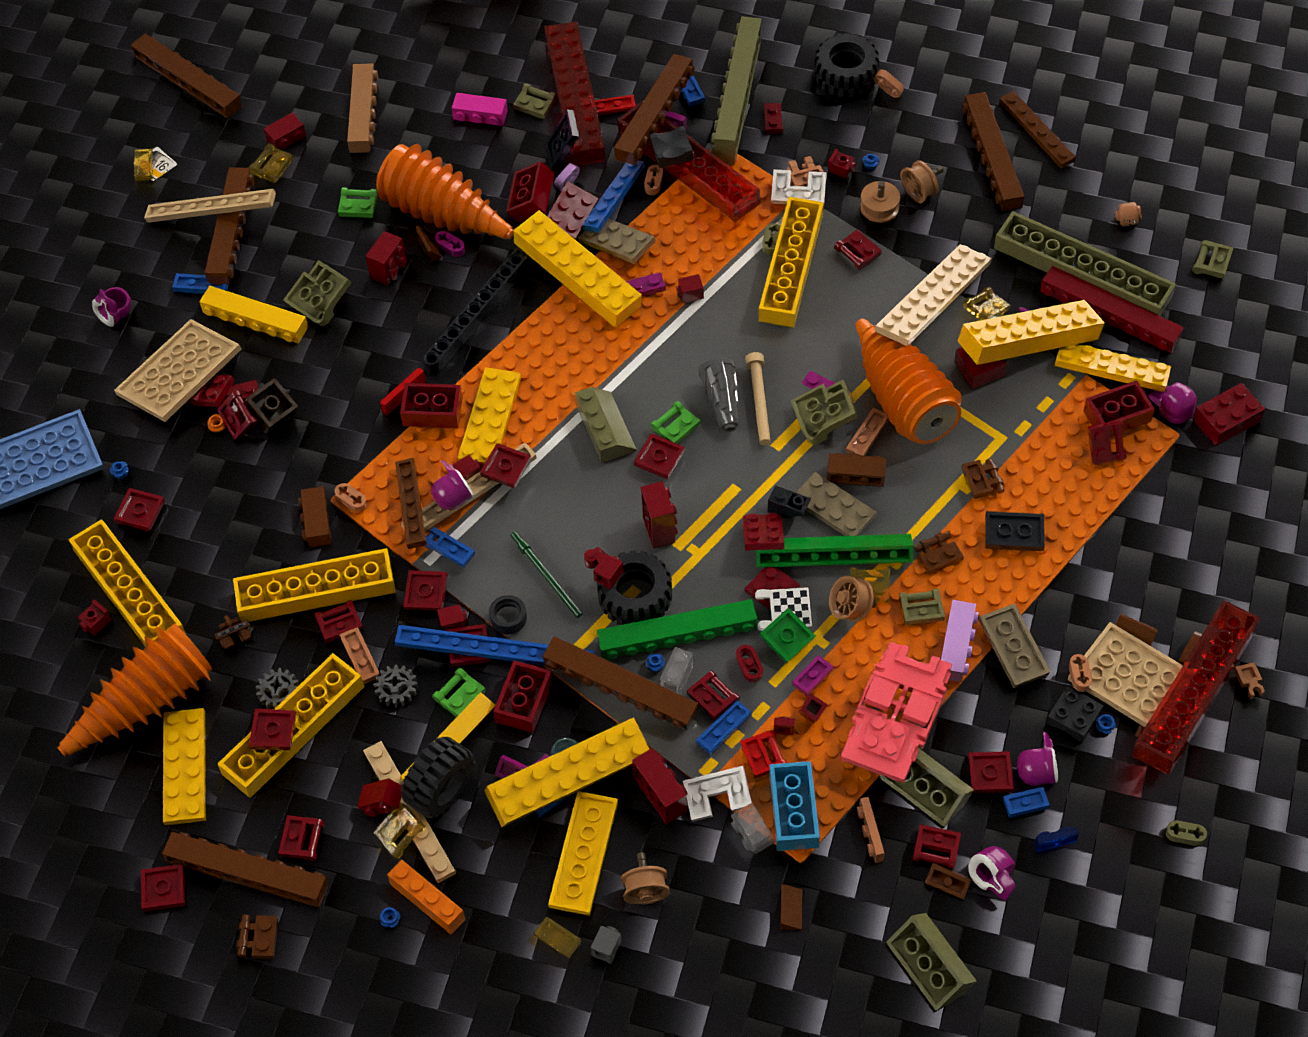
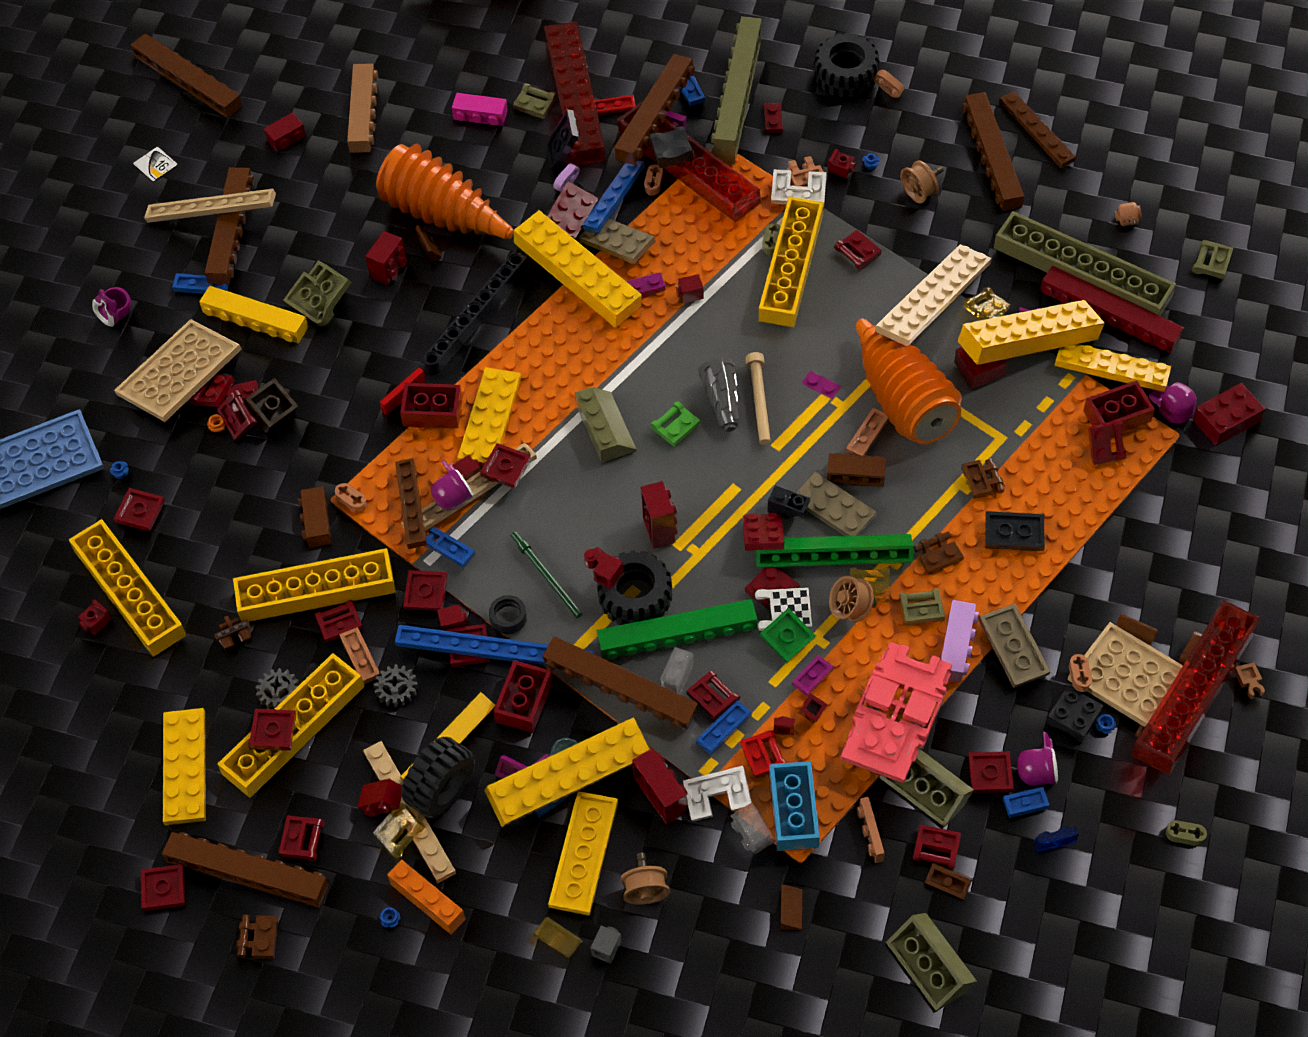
orange cone [57,623,213,756] -> none
clear yellow plate [135,149,153,181] -> none
clear yellow plate [248,143,293,183] -> none
bright green plate [338,187,377,218] -> none
bright green plate [432,668,486,717] -> none
magenta beam [435,231,465,257] -> none
dark red brick [506,161,554,224] -> none
dark red plate [634,433,685,480] -> none
blue plate [645,654,665,673] -> none
dark red plate [736,645,763,682] -> none
olive slope [791,380,858,445] -> none
medium nougat wheel [860,181,900,223] -> none
magenta piece [968,846,1015,901] -> none

